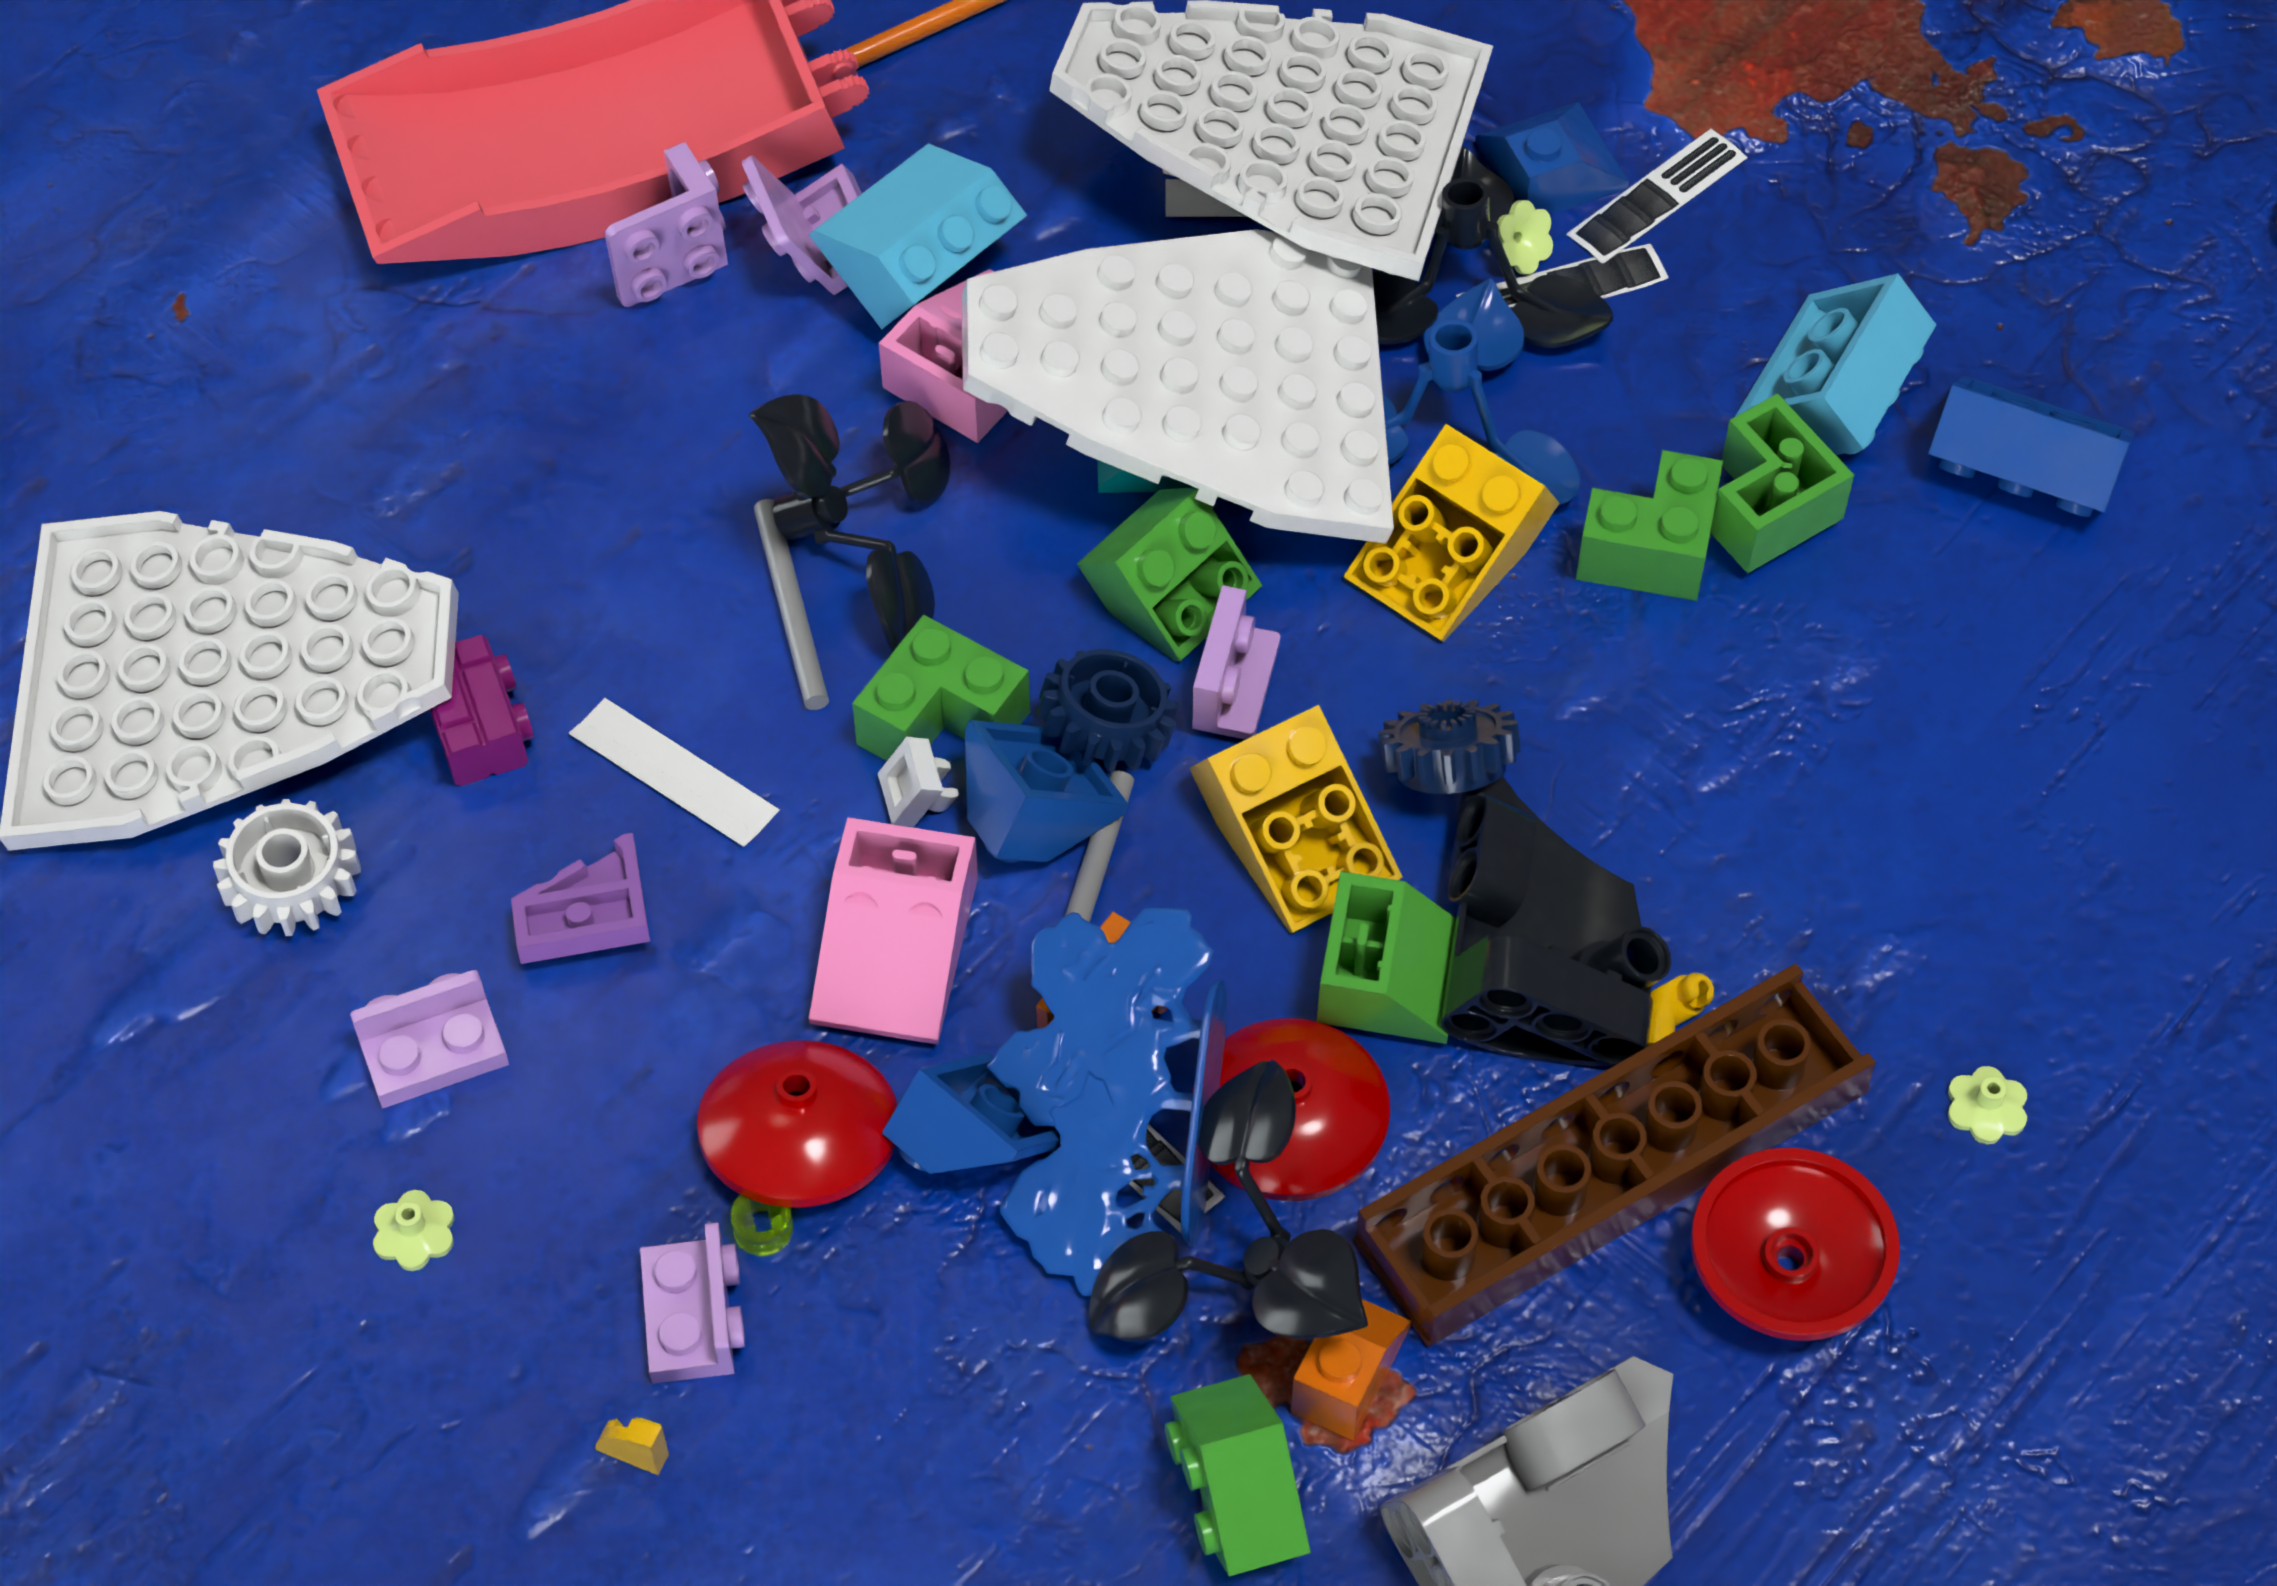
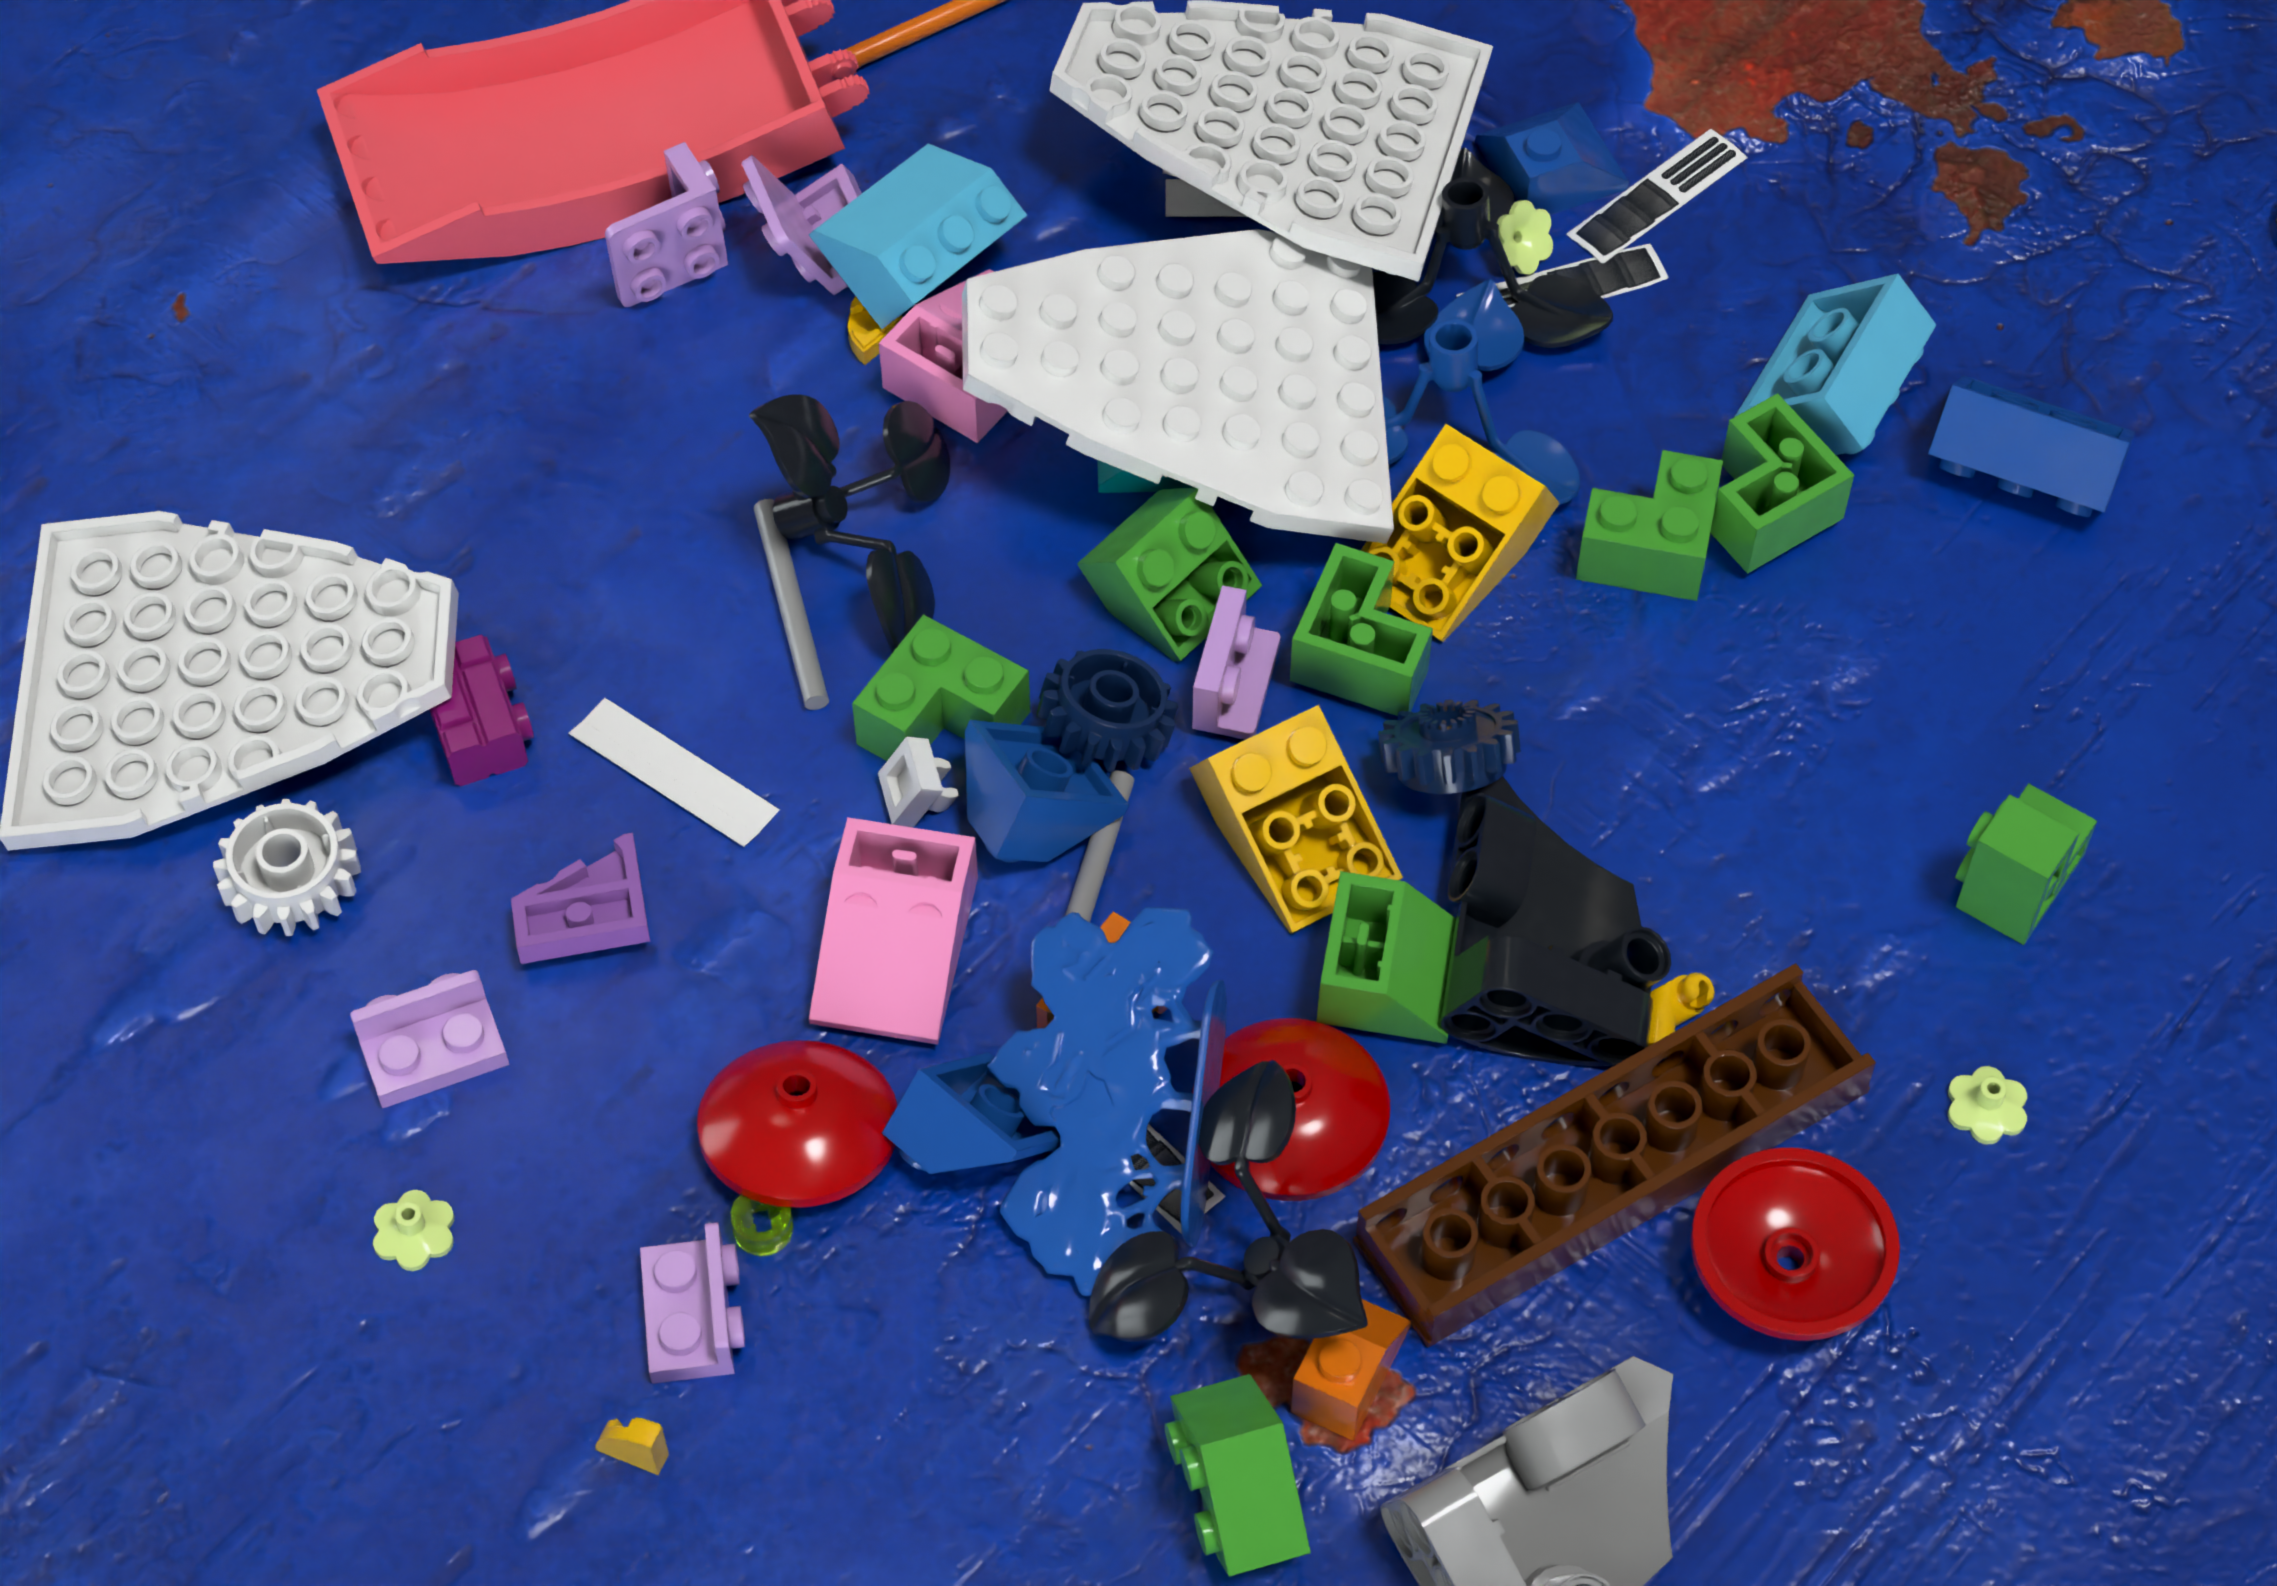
none -> yellow tile [847,296,903,365]
none -> bright green brick [1290,543,1433,716]
none -> bright green brick [1955,783,2097,945]

